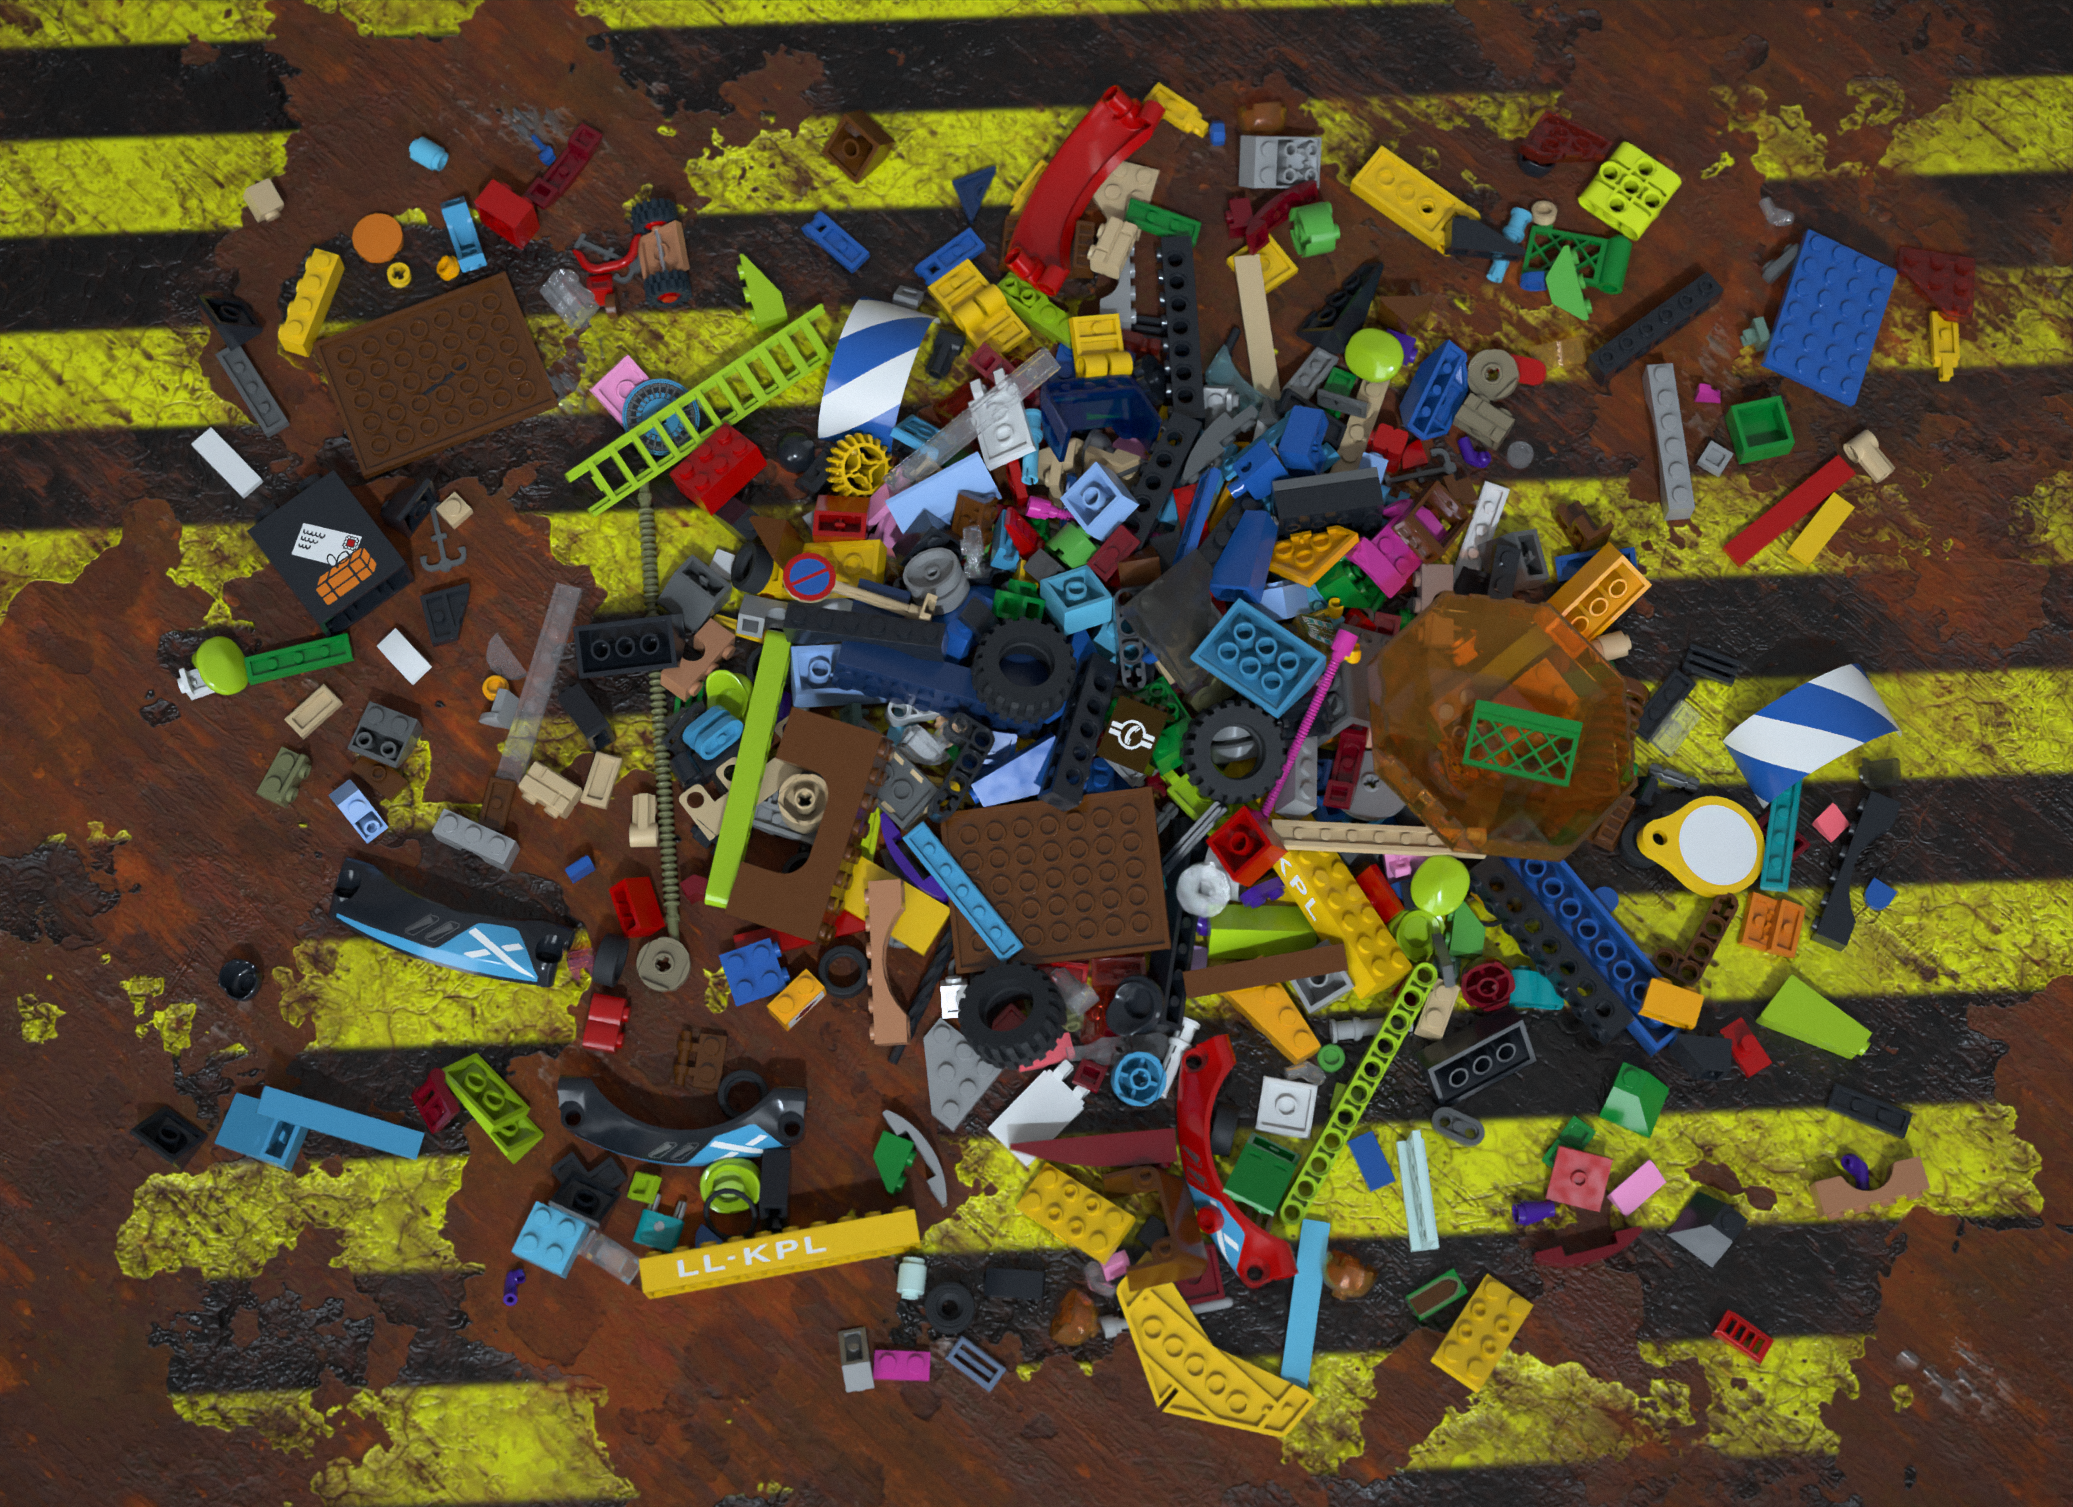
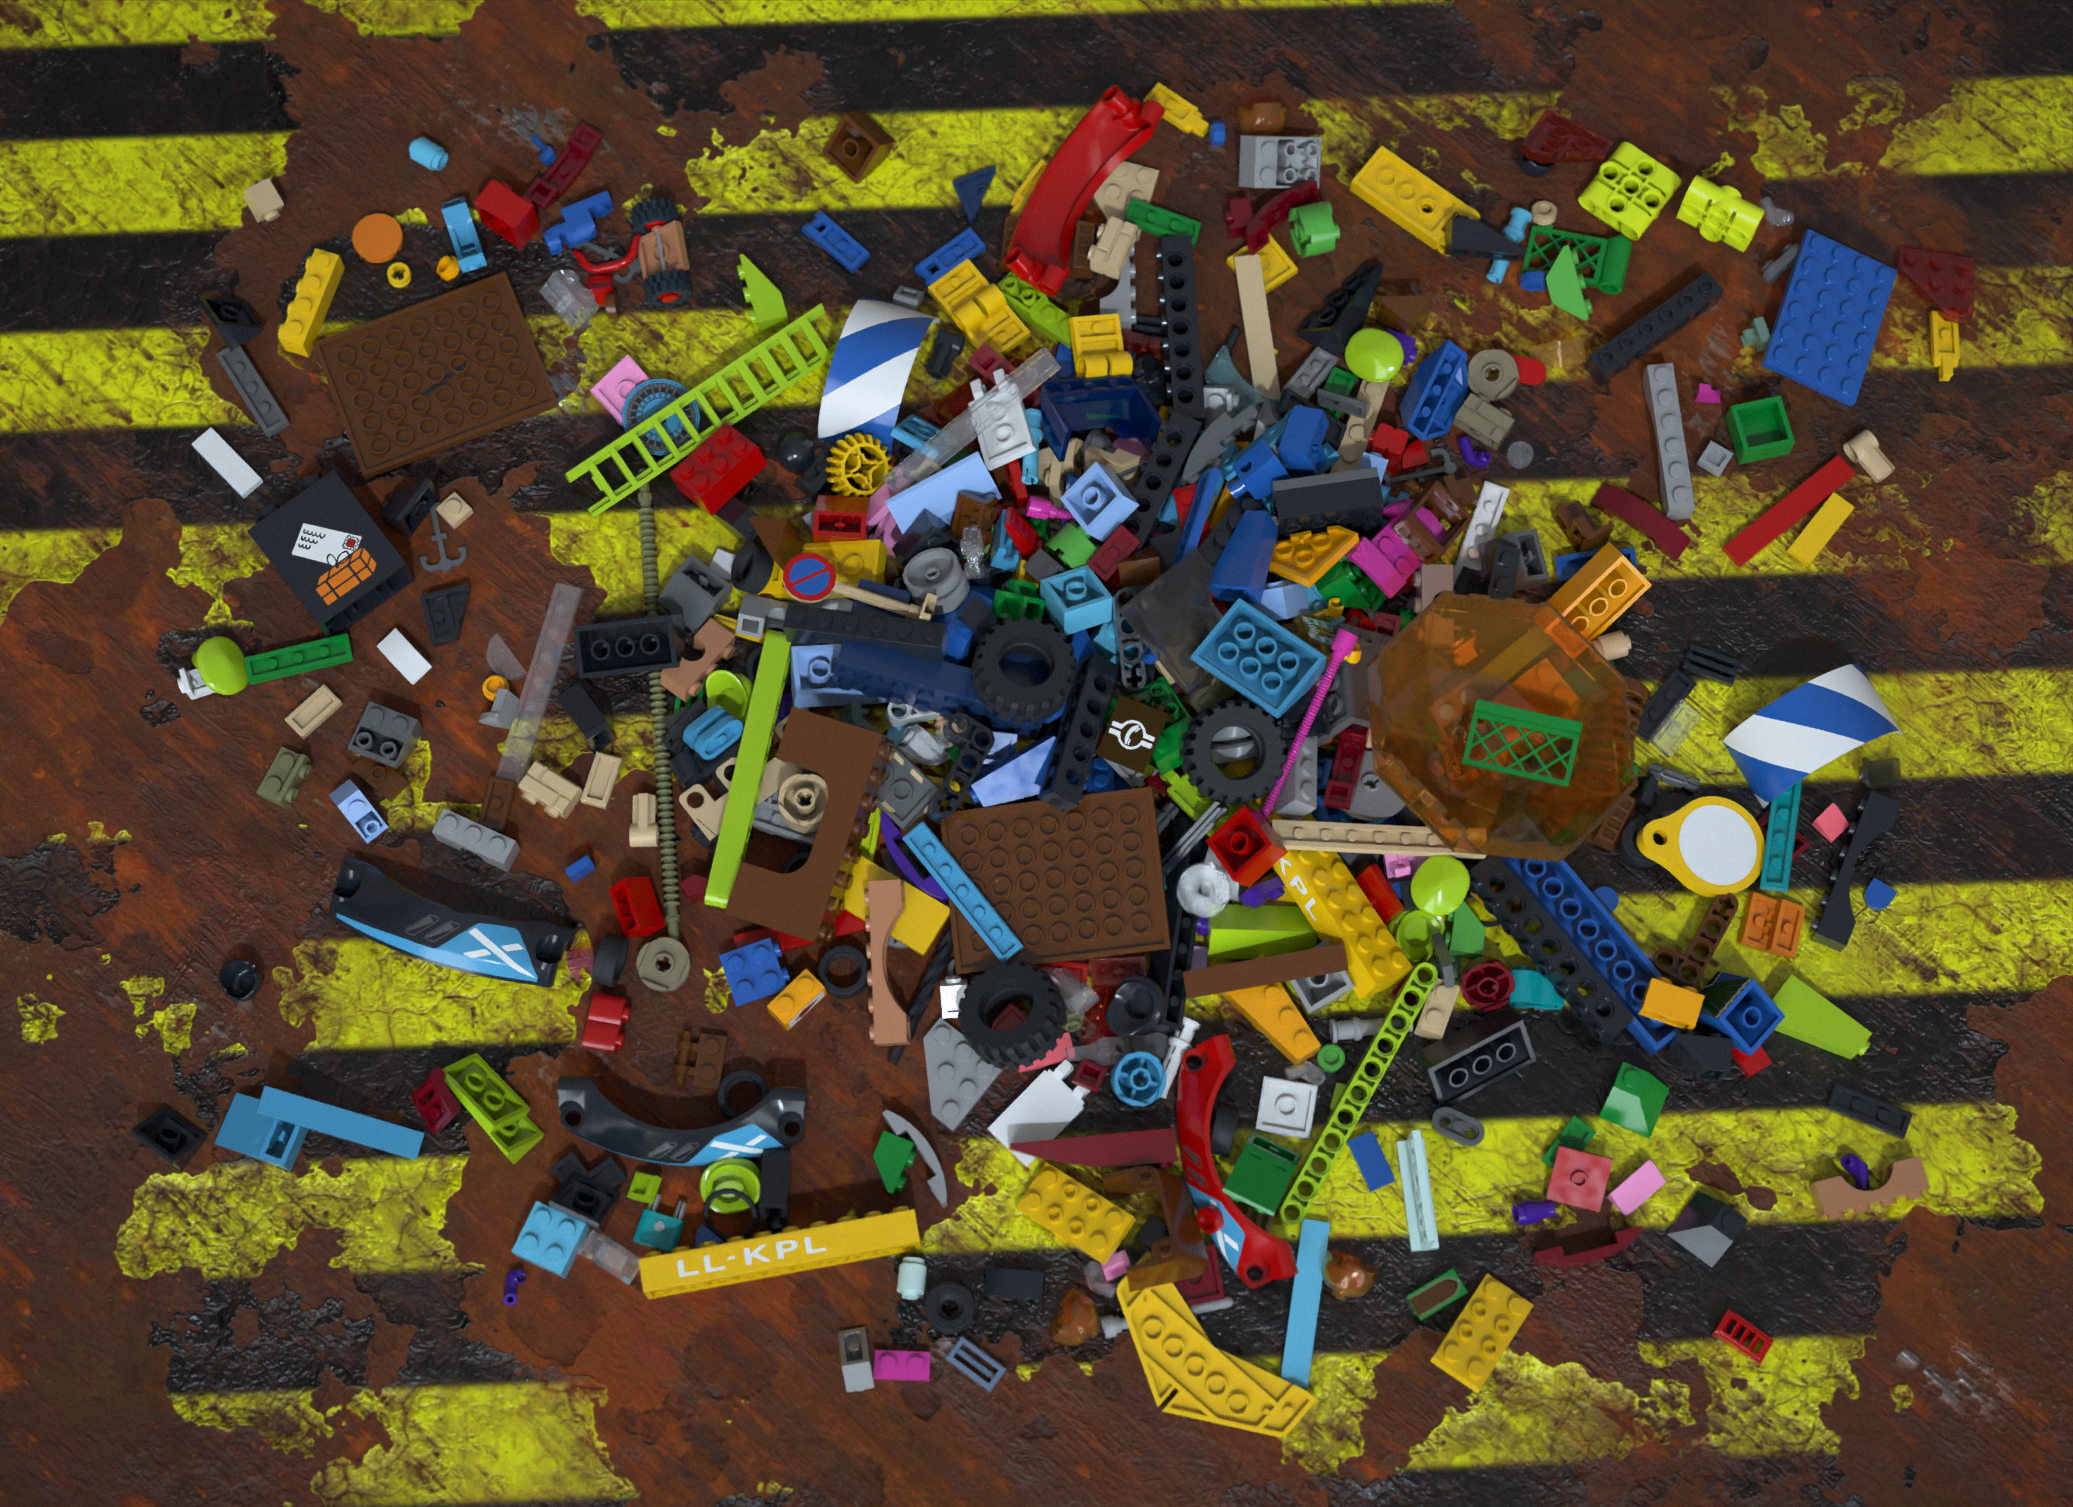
none -> blue plate [542,191,614,256]
none -> dark red slope [1590,483,1691,561]
none -> neon yellow connector [1676,175,1765,253]
none -> blue slope [1696,971,1785,1056]

